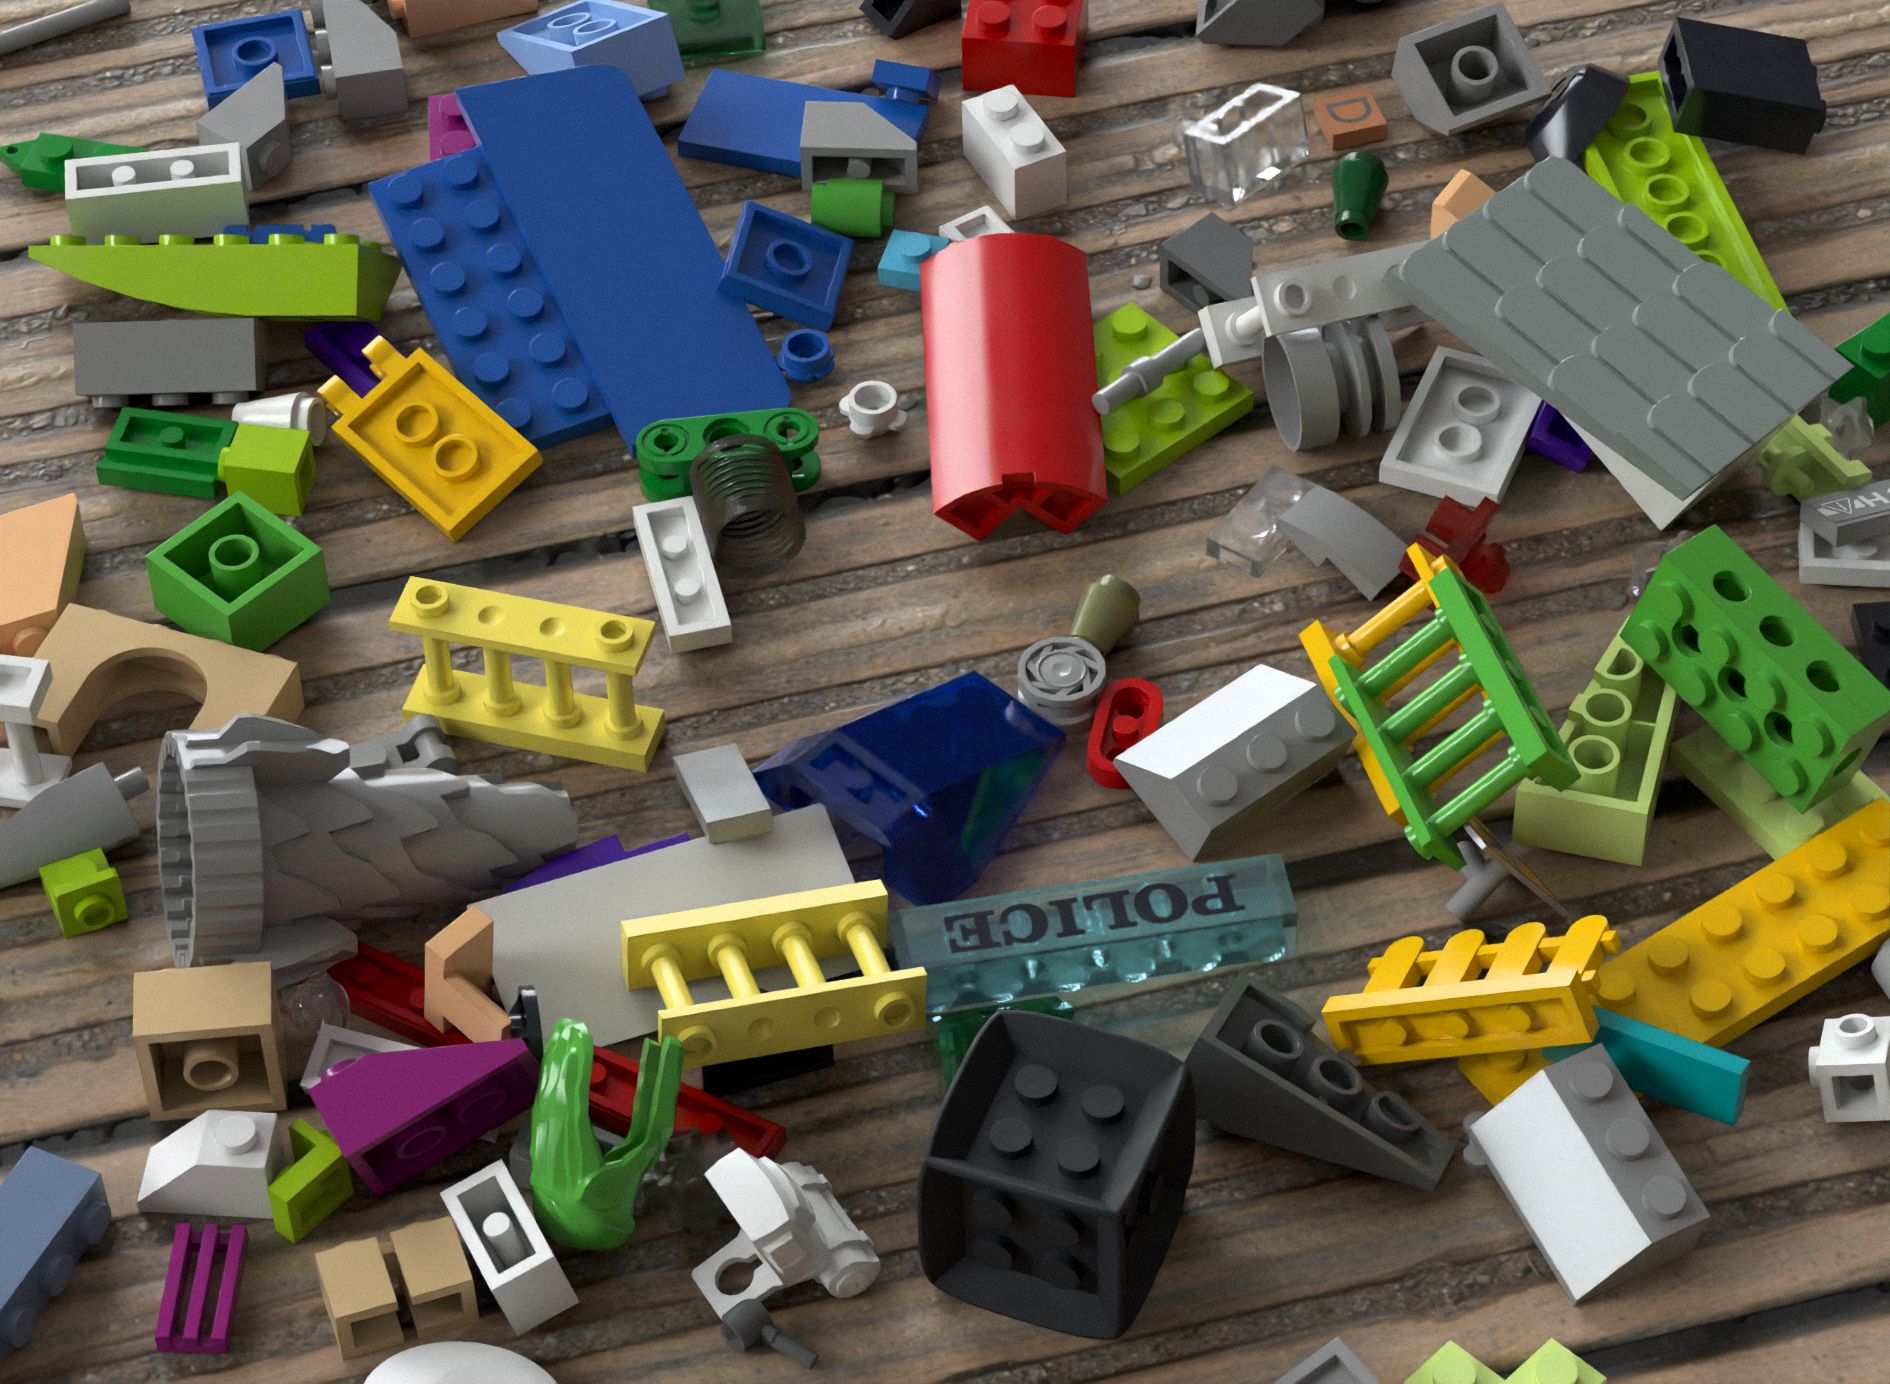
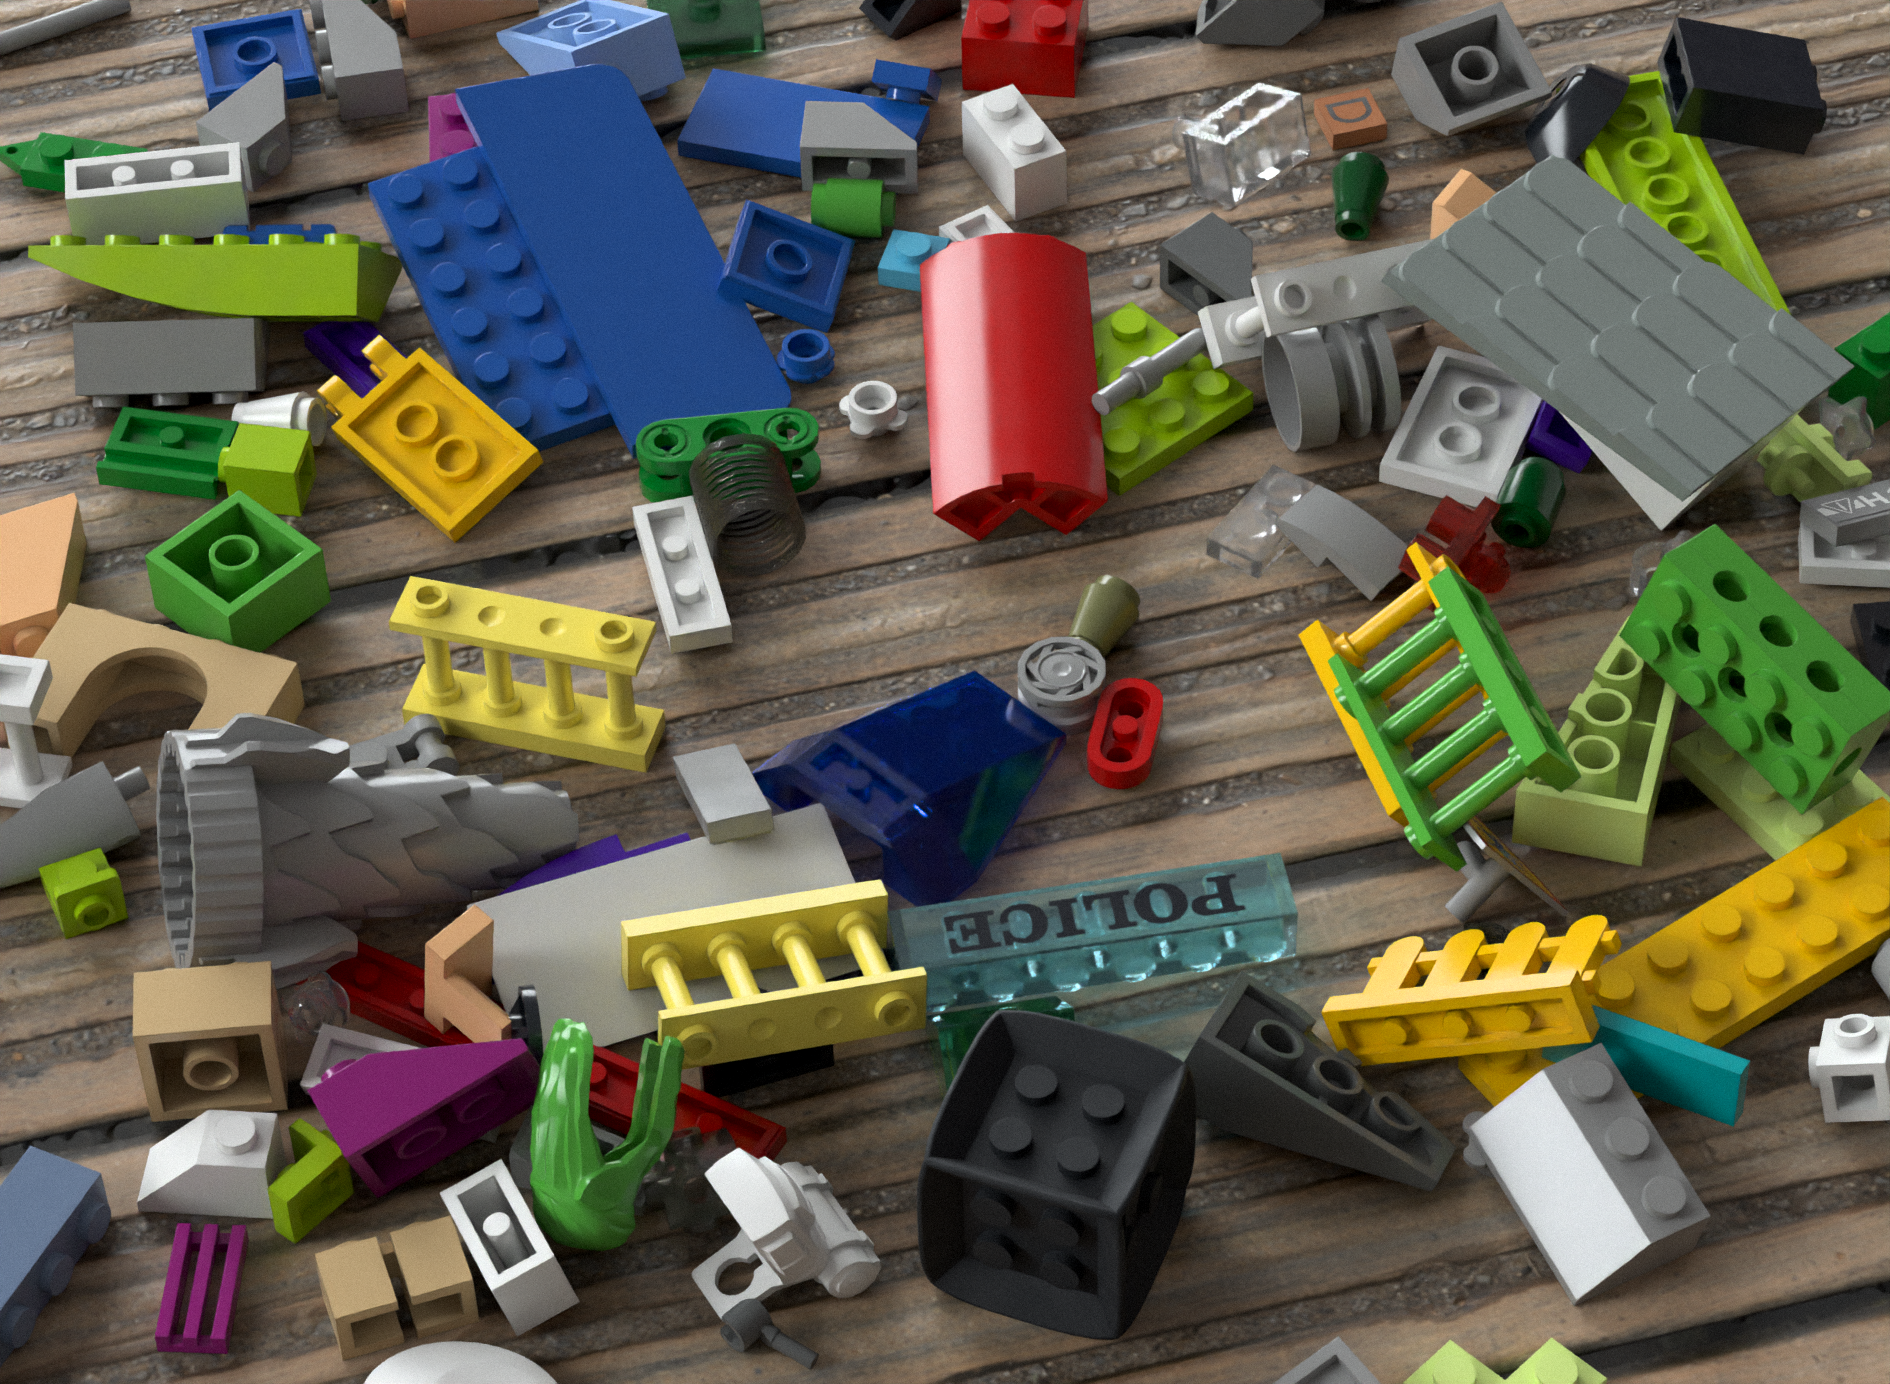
light grey slope [1112,664,1358,863] -> none
none -> dark green brick [1490,457,1566,548]

